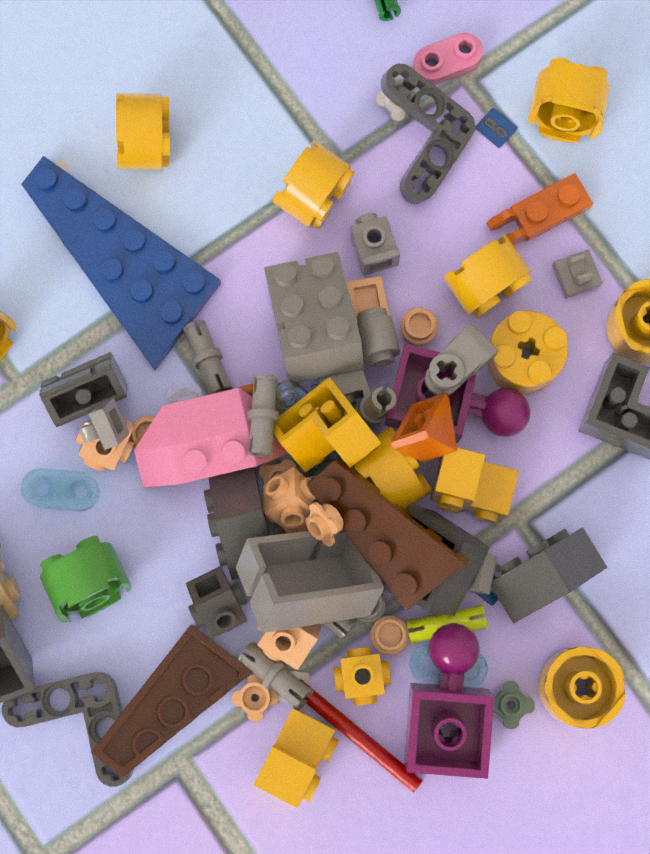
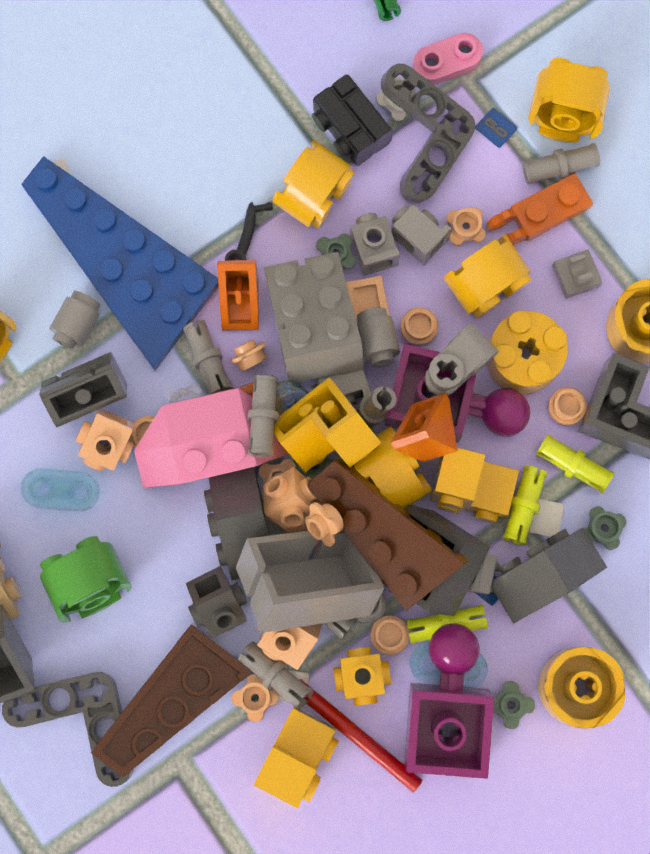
light grey tile [78,398,130,450] -> none
yellow brick [116,93,170,170] -> none
none -> light grey brick [49,290,101,349]
none -> orange slope [217,260,259,330]
none -> black piece [225,202,273,261]
none -> light nougat plate [230,339,267,371]
none -> black brick [312,74,393,166]
none -> sand green plate [316,233,356,269]
none -> light grey brick [392,204,452,266]
none -> light nougat plate [446,207,486,246]
none -> neon yellow pin [502,466,548,546]
none -> light grey pin [522,143,600,184]
none -> white sticker [529,499,564,537]
none -> neon yellow pin [535,434,615,494]
none -> light nougat plate [548,387,587,425]
none -> sand green plate [584,506,626,550]

